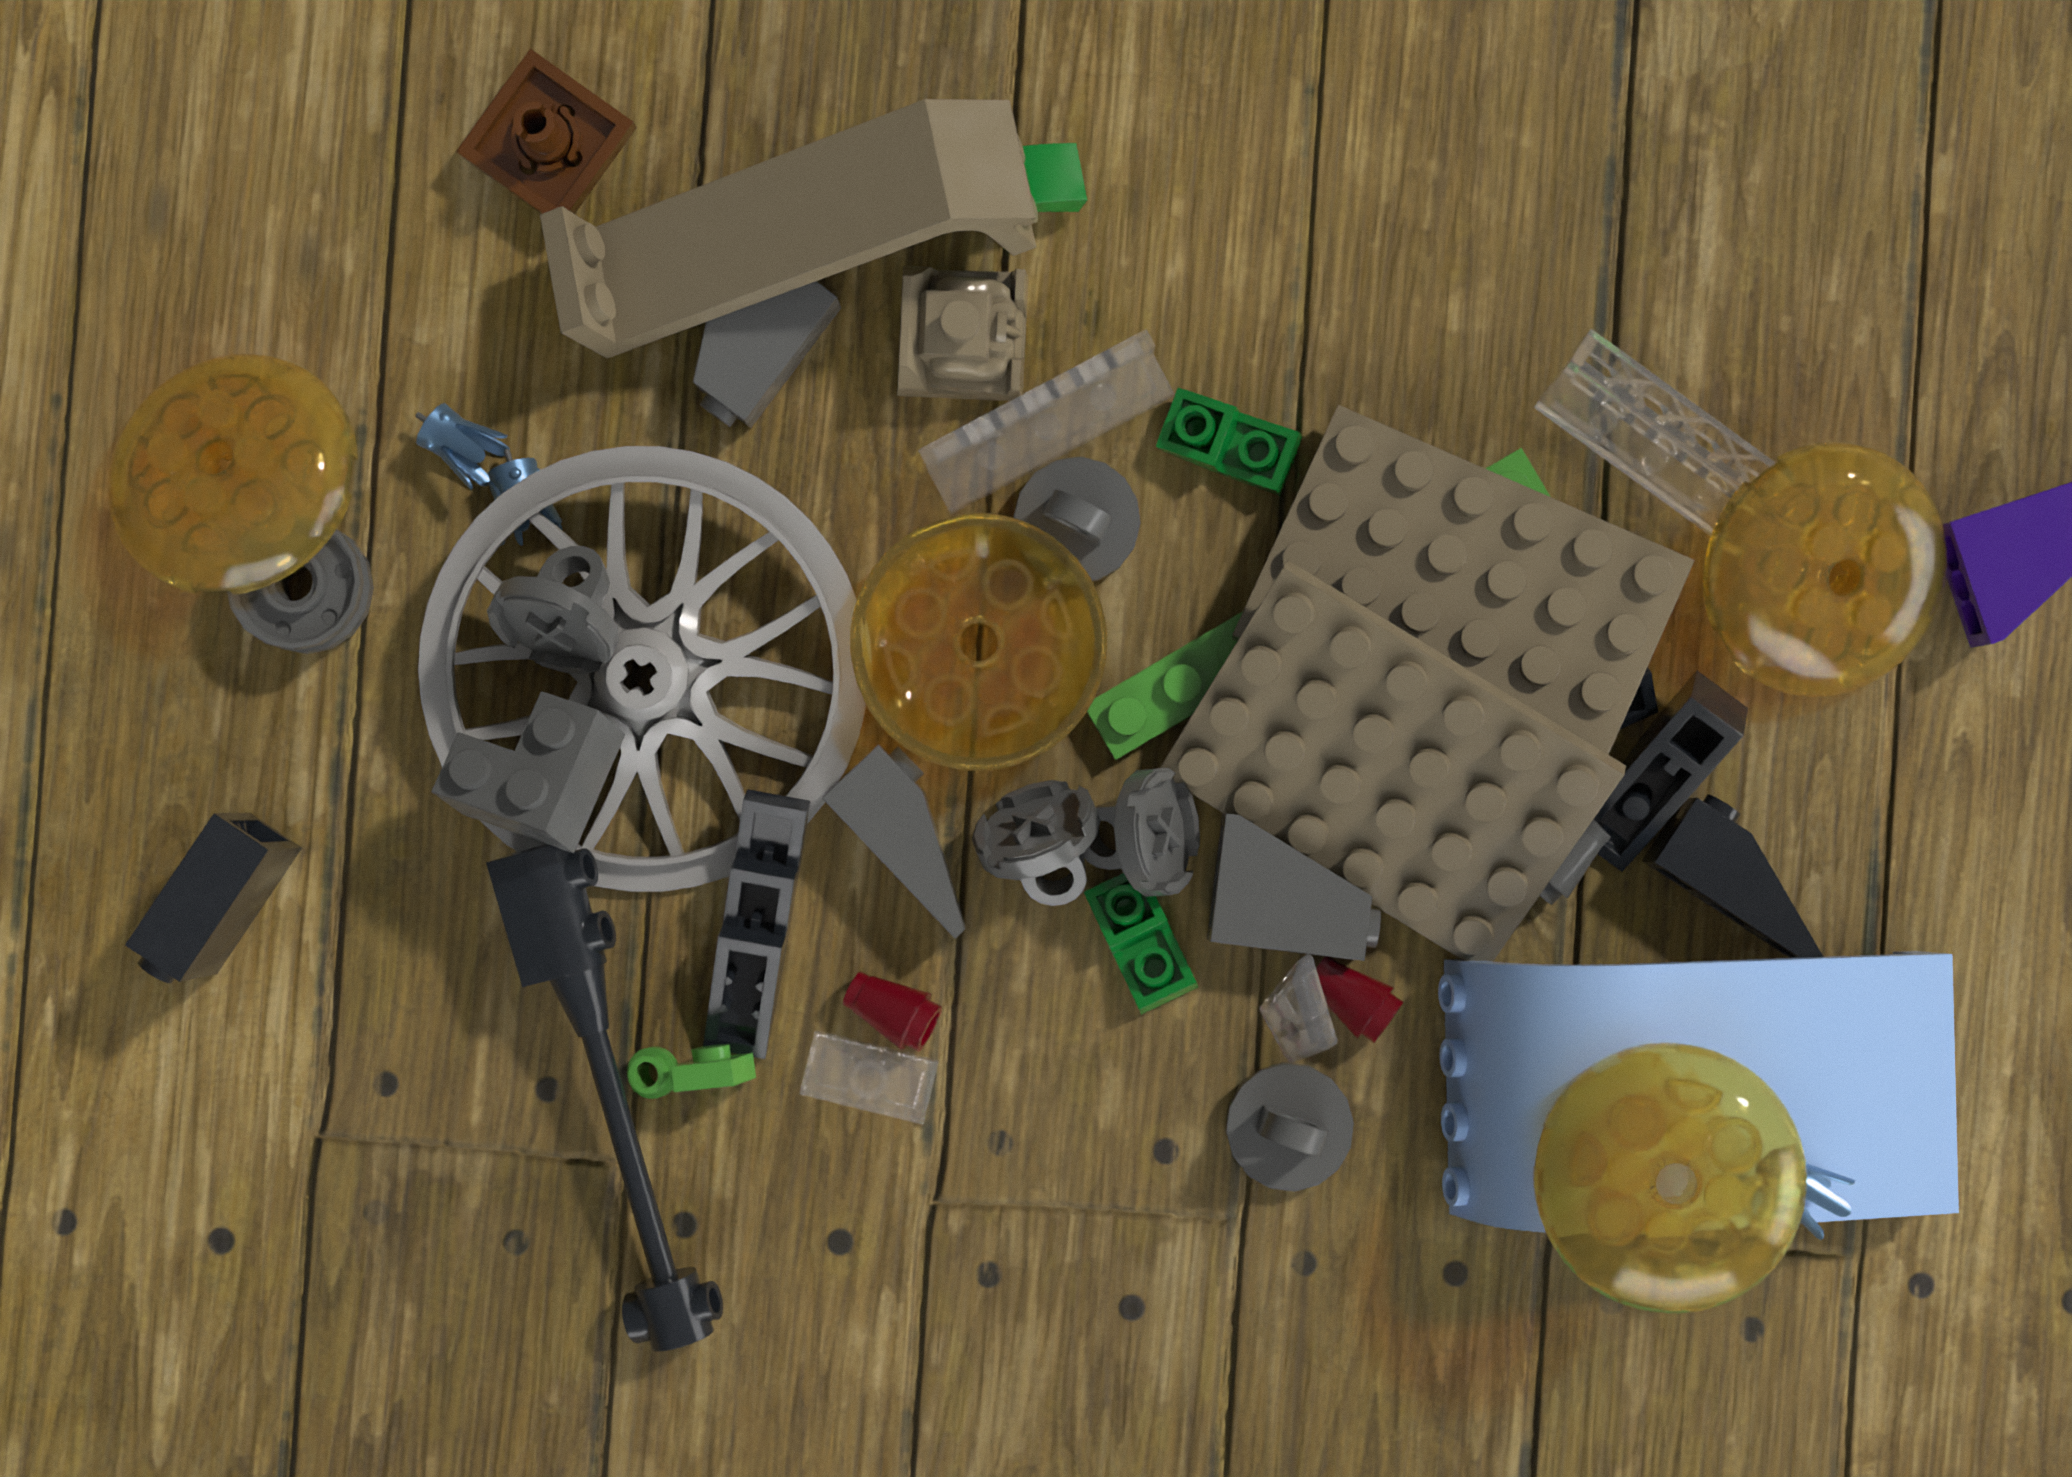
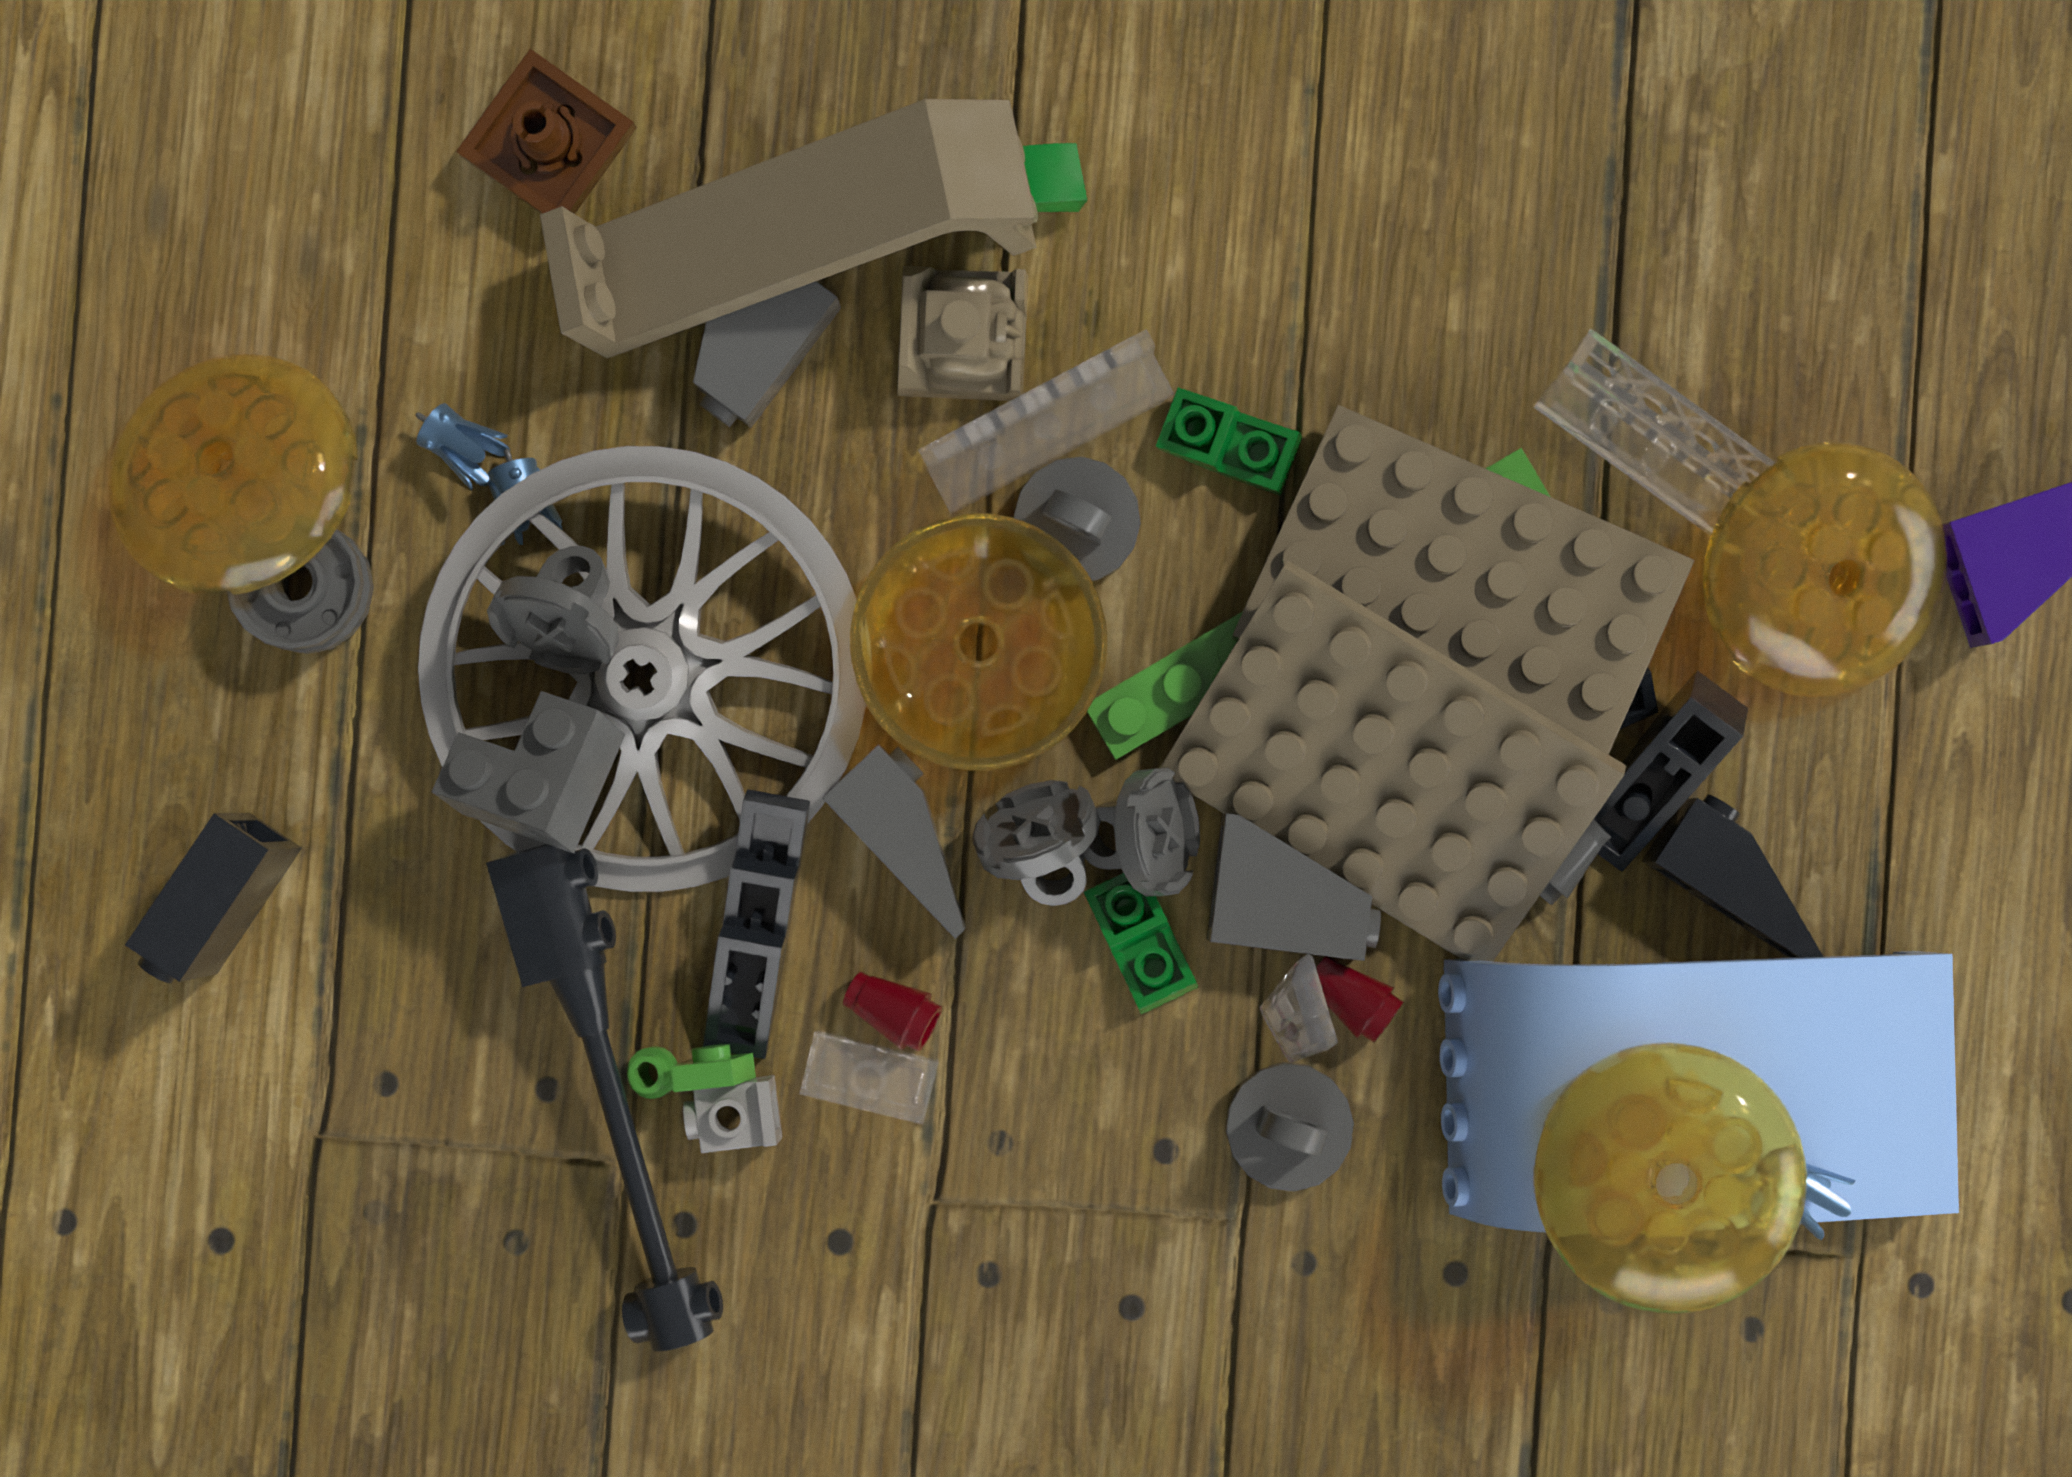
none -> light grey brick [683,1075,782,1153]

